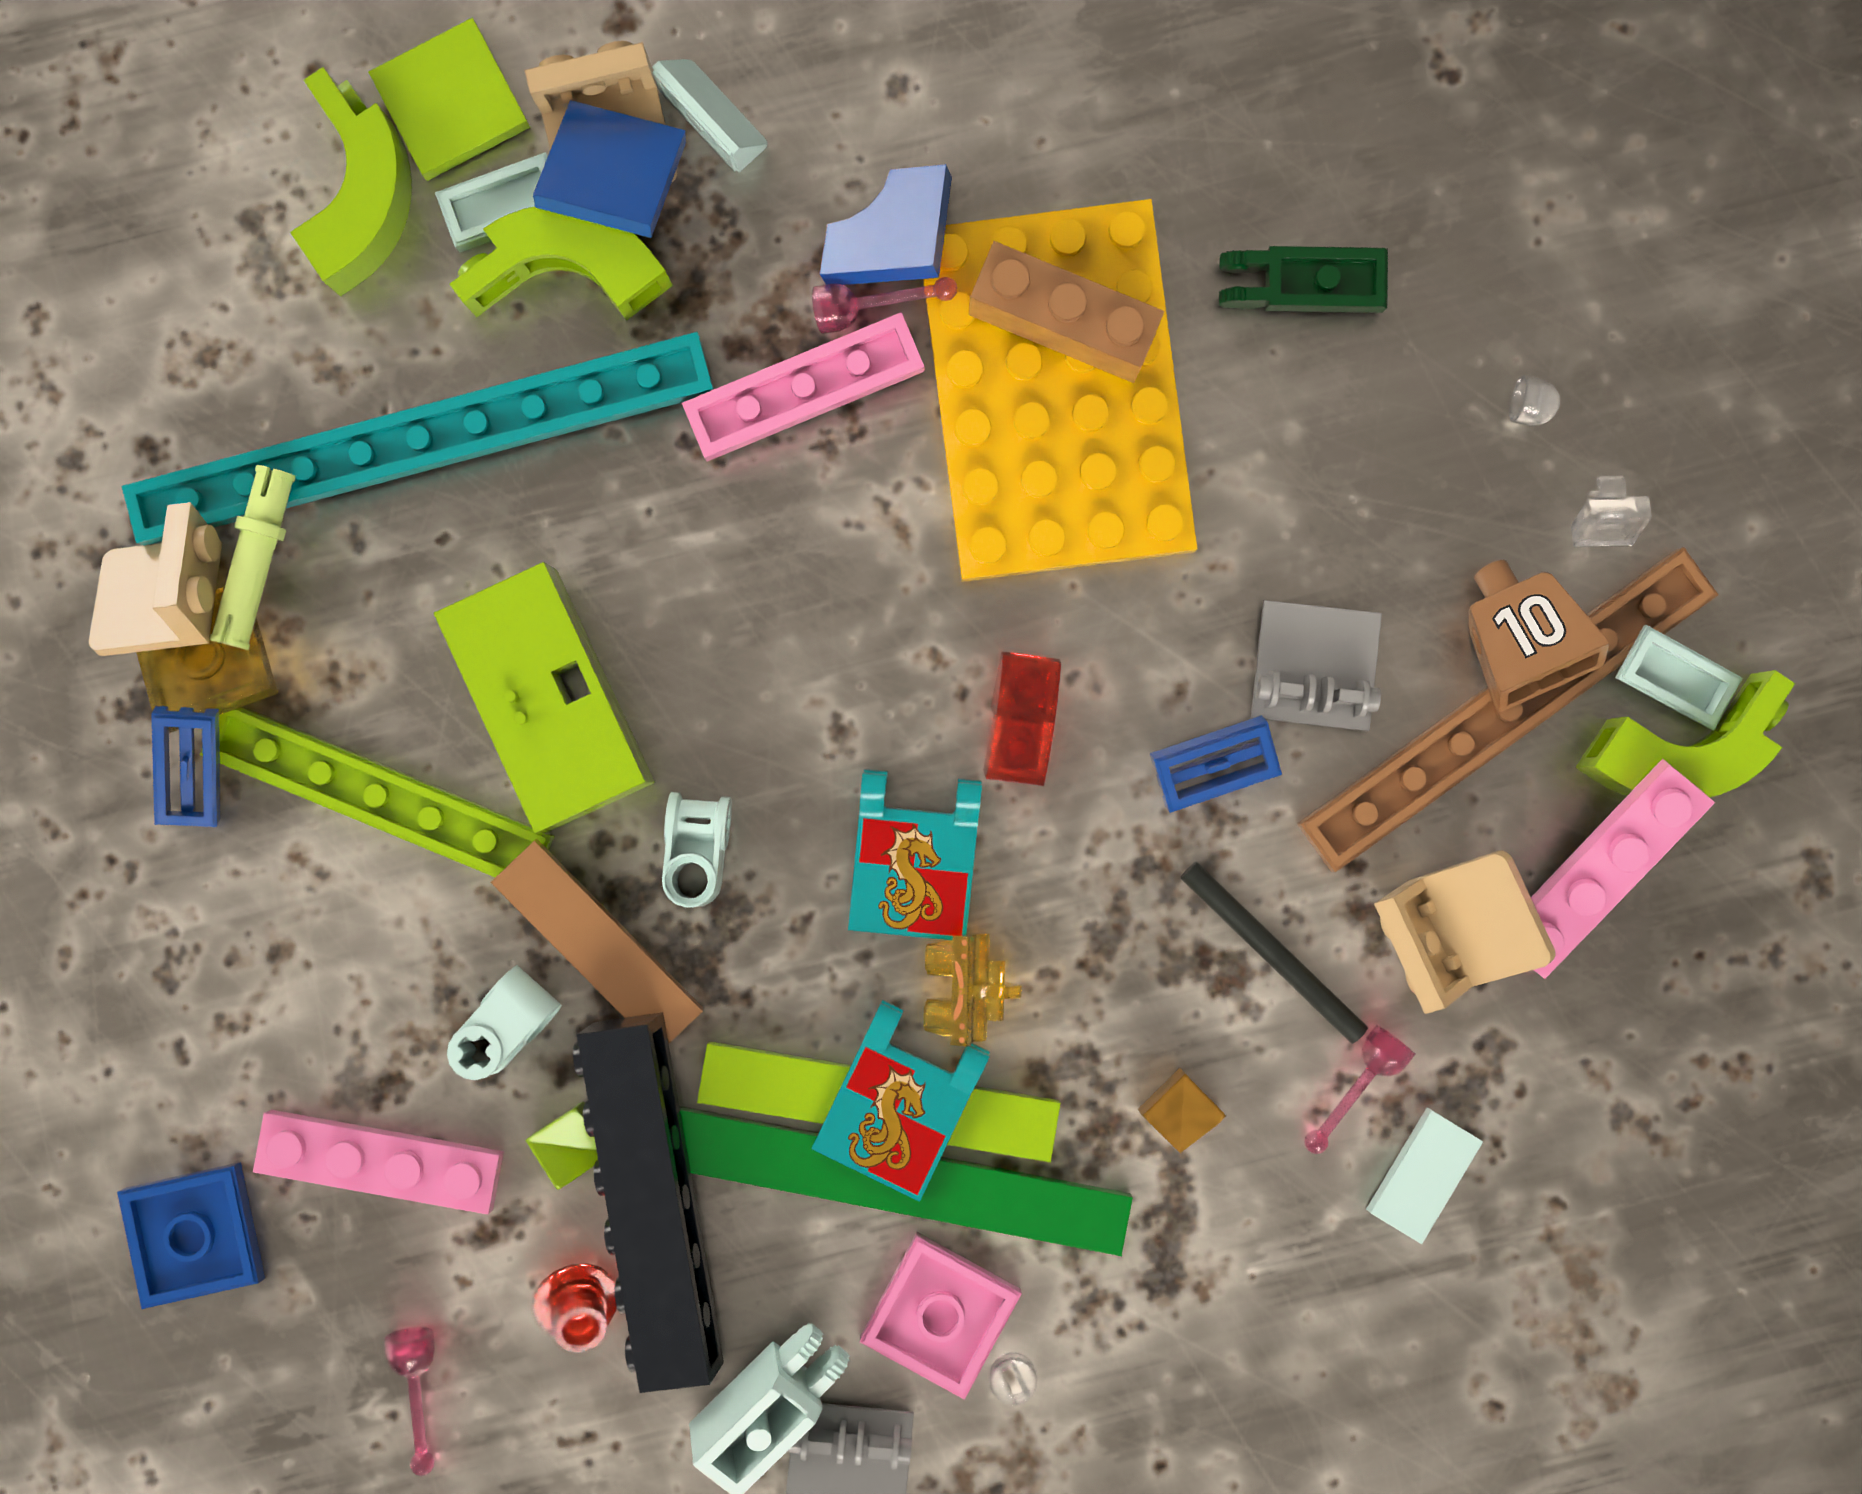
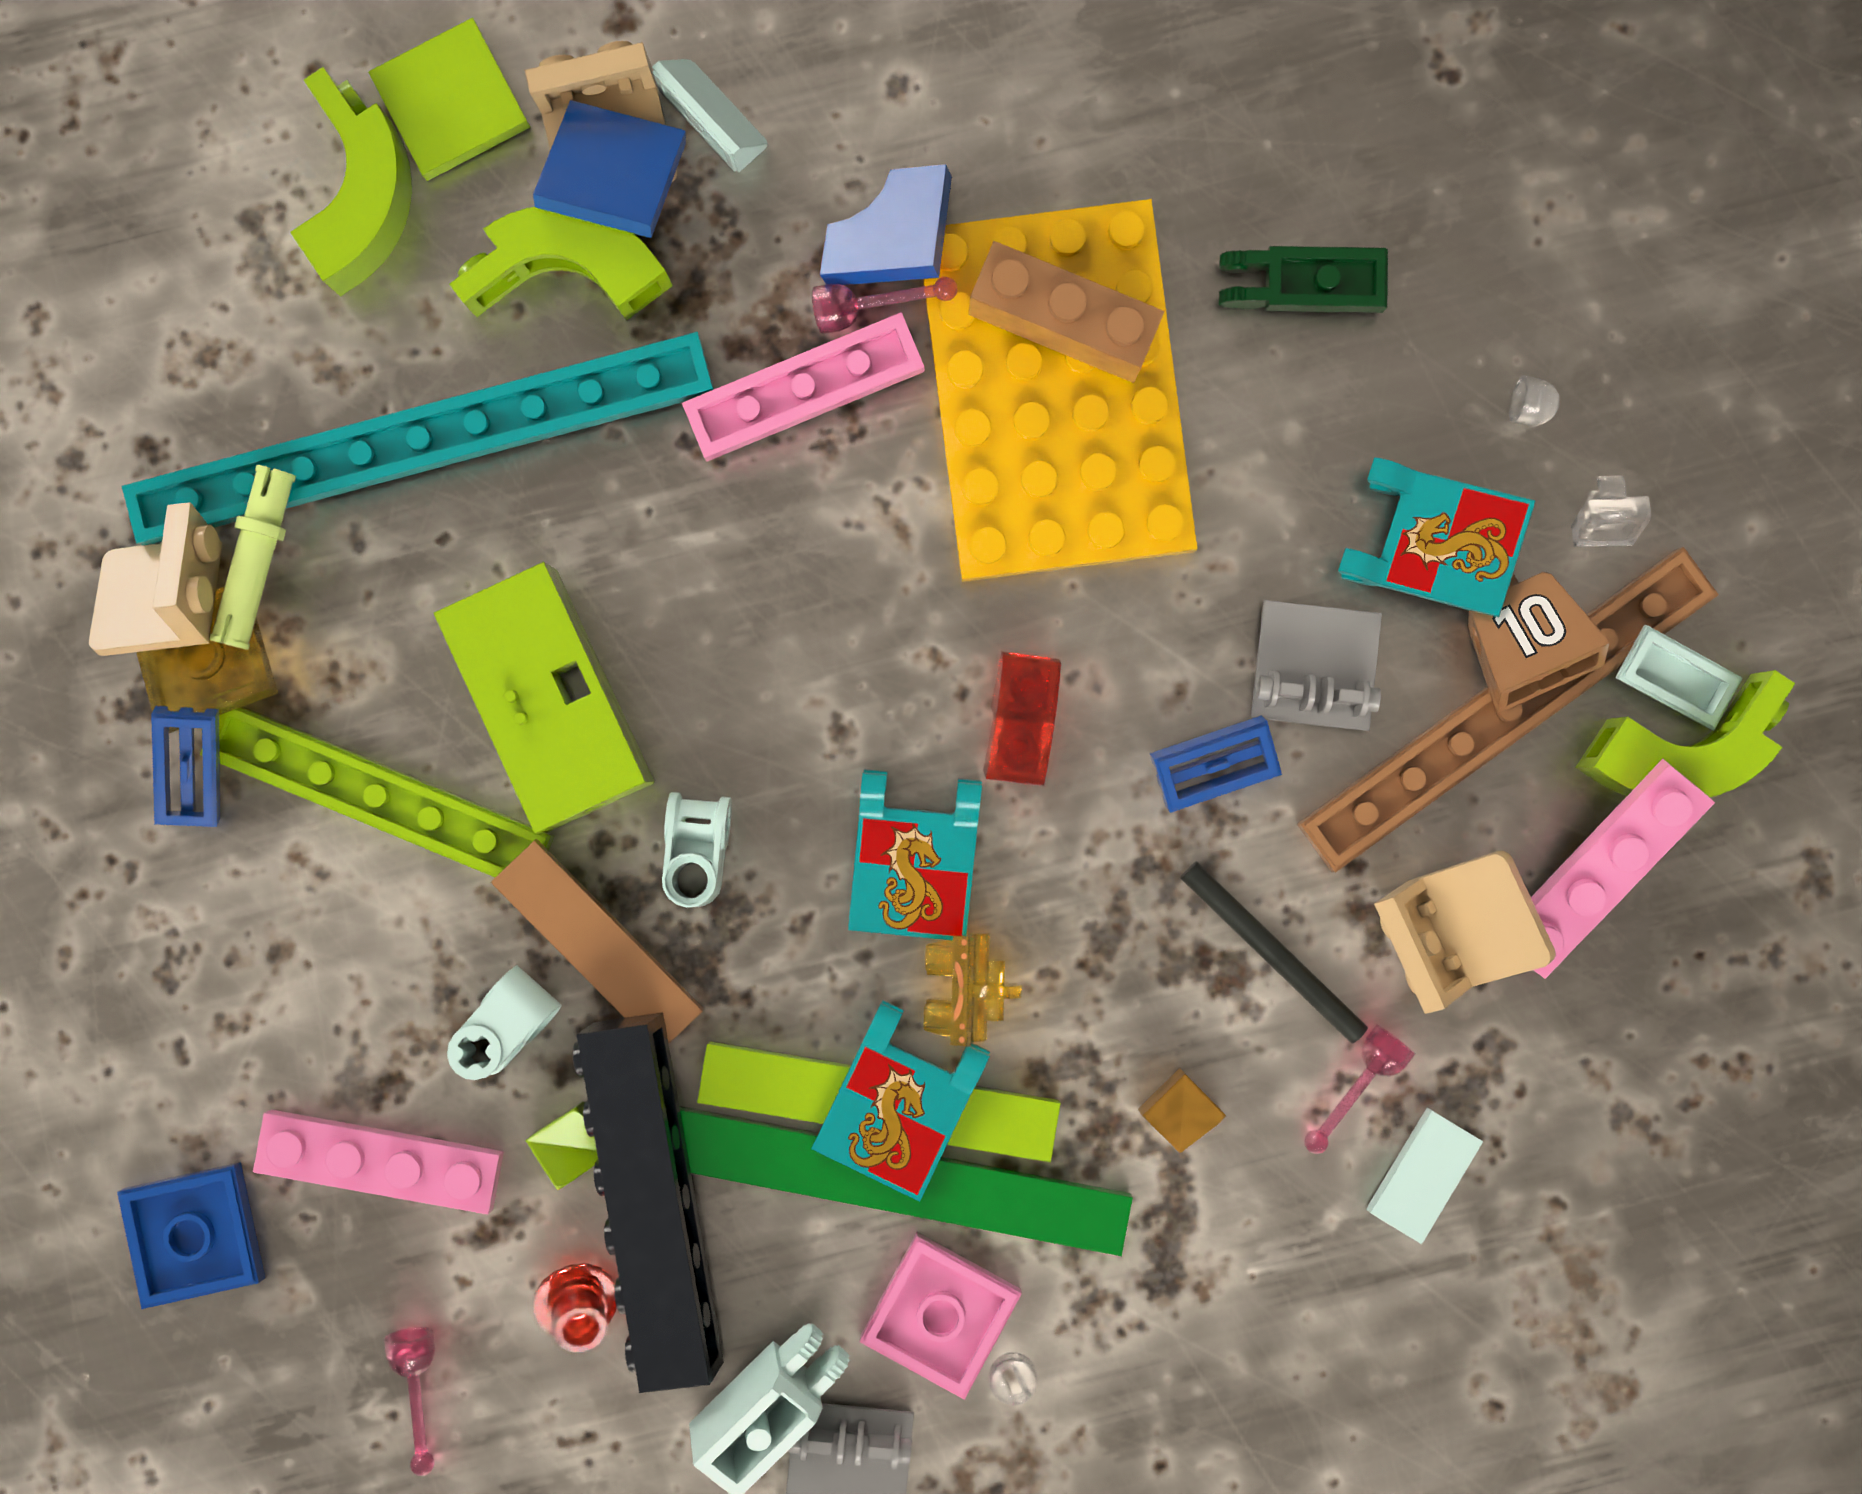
light aqua tile [435,152,548,253] -> none
none -> flag [1338,457,1536,618]

